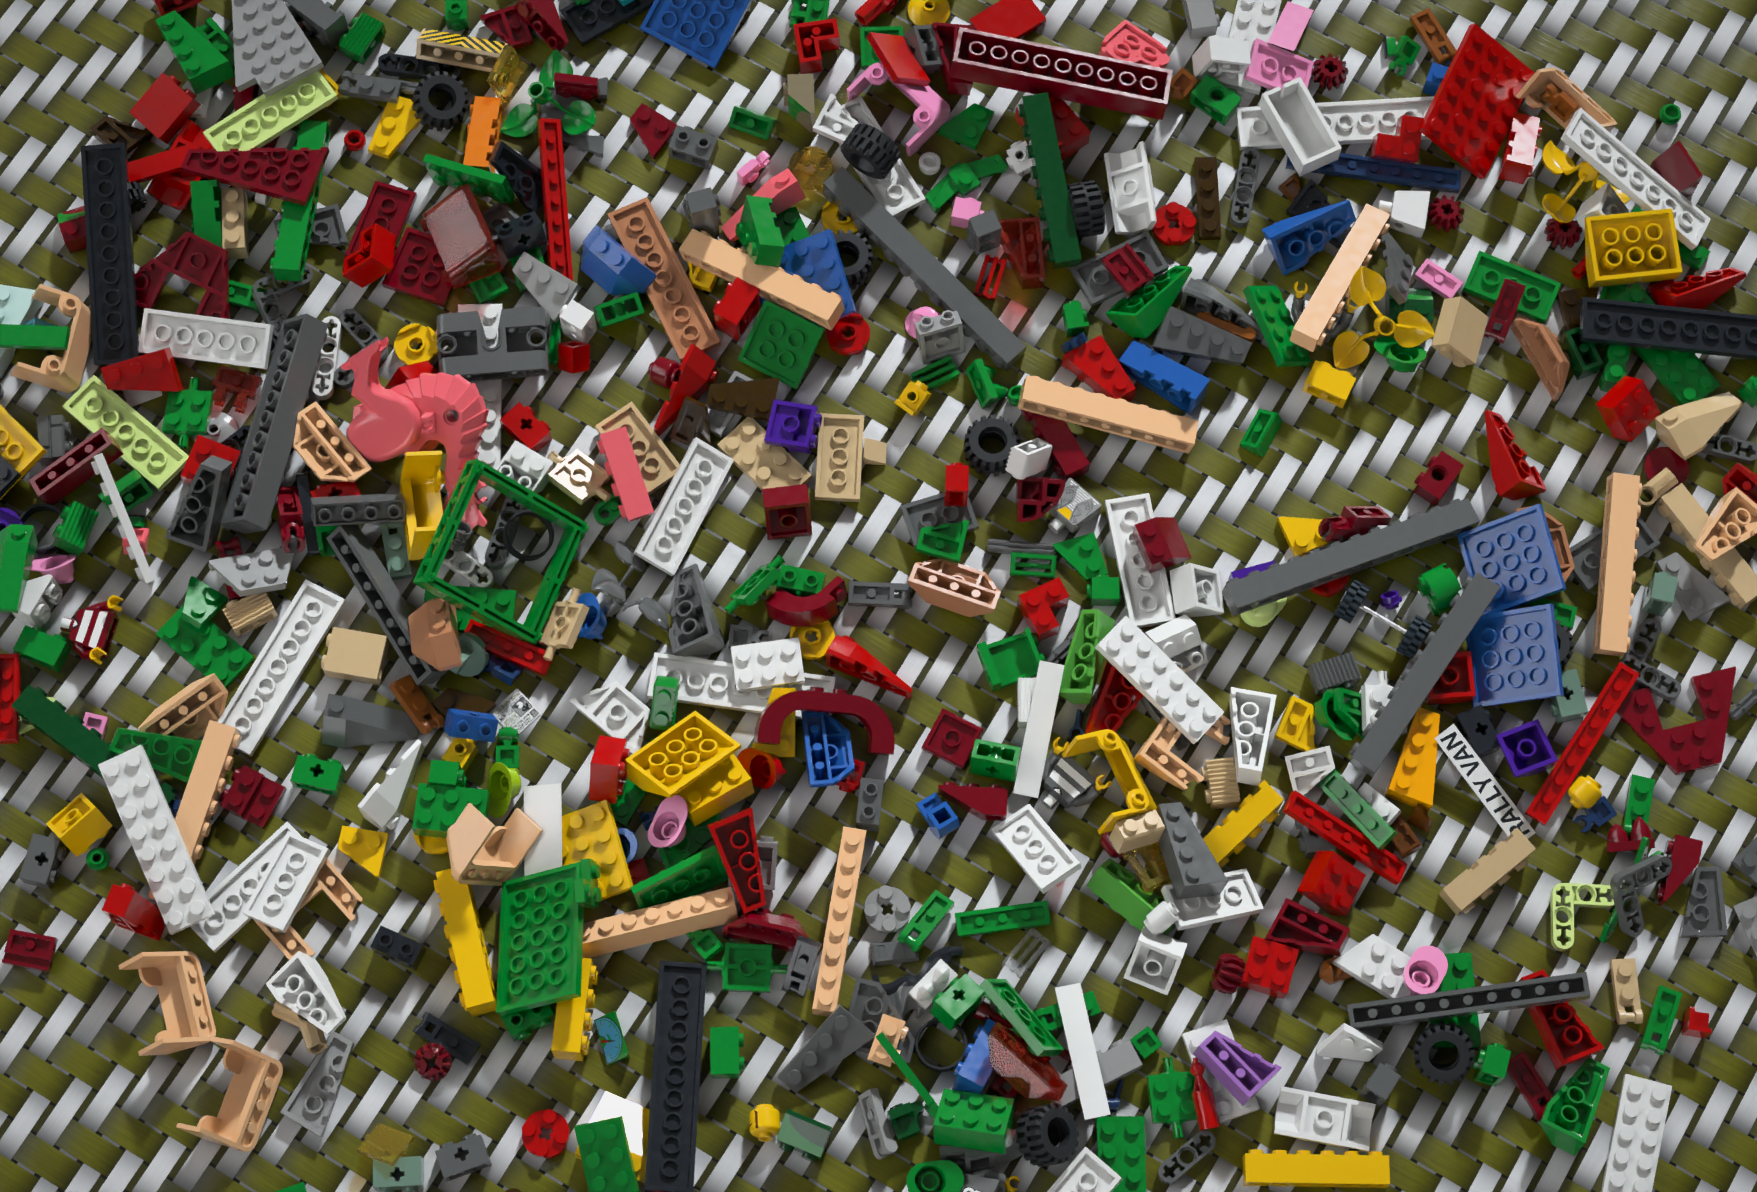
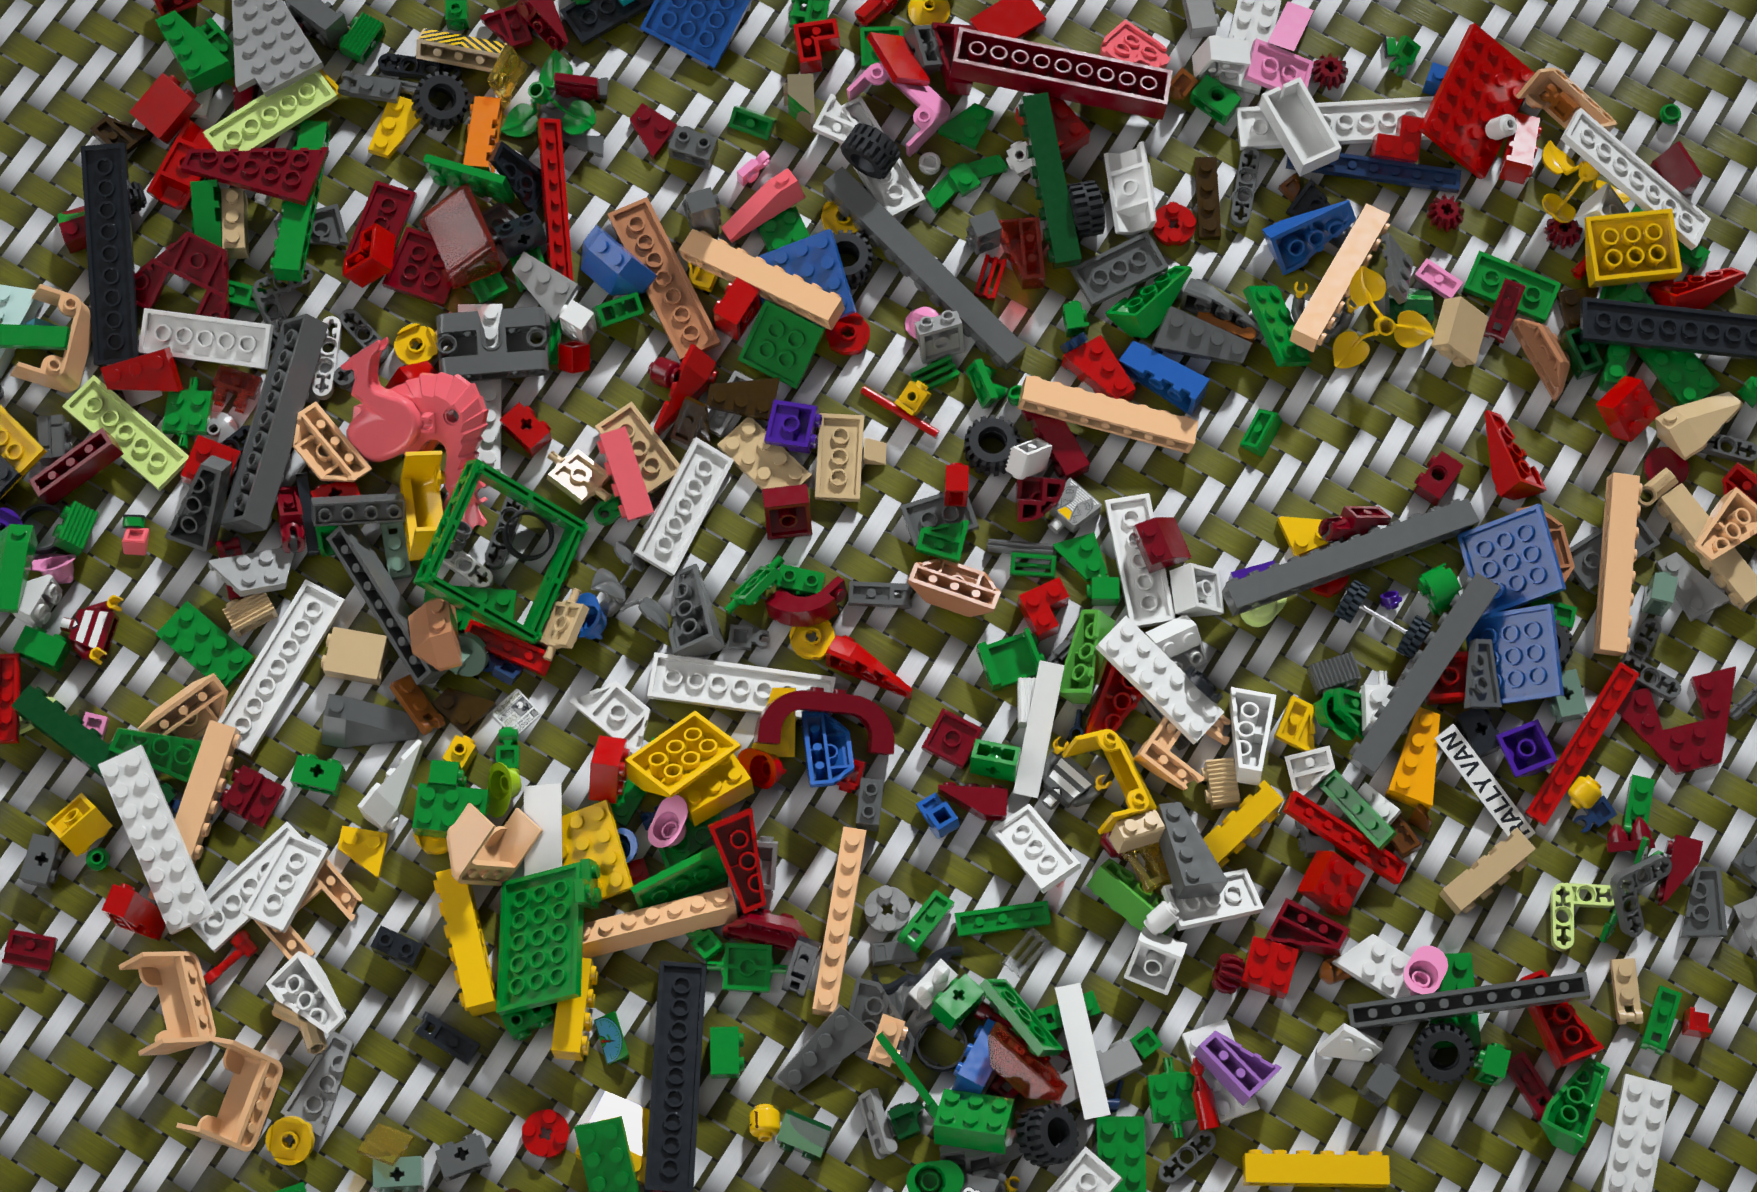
white plate [91,453,155,584] -> none
green brick [98,469,154,520] -> none
red tile [128,141,202,183] -> none
green wing [181,576,228,629] -> none
red plate [344,130,366,151] -> none
dark red gear [413,1043,452,1082] -> none
blue brick [444,708,499,743] -> none
white slope [496,440,554,494] -> none
green brick [650,676,680,730] -> none
white plate [731,637,805,693] -> none
green wedge [735,195,785,267] -> none
clear yellow plate [789,146,832,190] -> none
bright pink brick [951,197,984,228] -> none
dark red plate [1102,243,1154,296] -> none
white piece [1274,1086,1376,1152] -> none
yellow brick [1302,360,1356,409] -> none
green piece [1374,336,1426,373] -> none
white torso [1377,191,1430,238] -> none
dark orange plate [1409,8,1457,66] -> none
none -> red brick [203,929,259,985]
none -> yellow plate [265,1116,315,1165]
none -> red bar [860,386,940,438]
none -> black tile [1185,666,1223,704]
none -> dark grey wing [1464,639,1502,709]
none -> white brick [1485,114,1517,140]

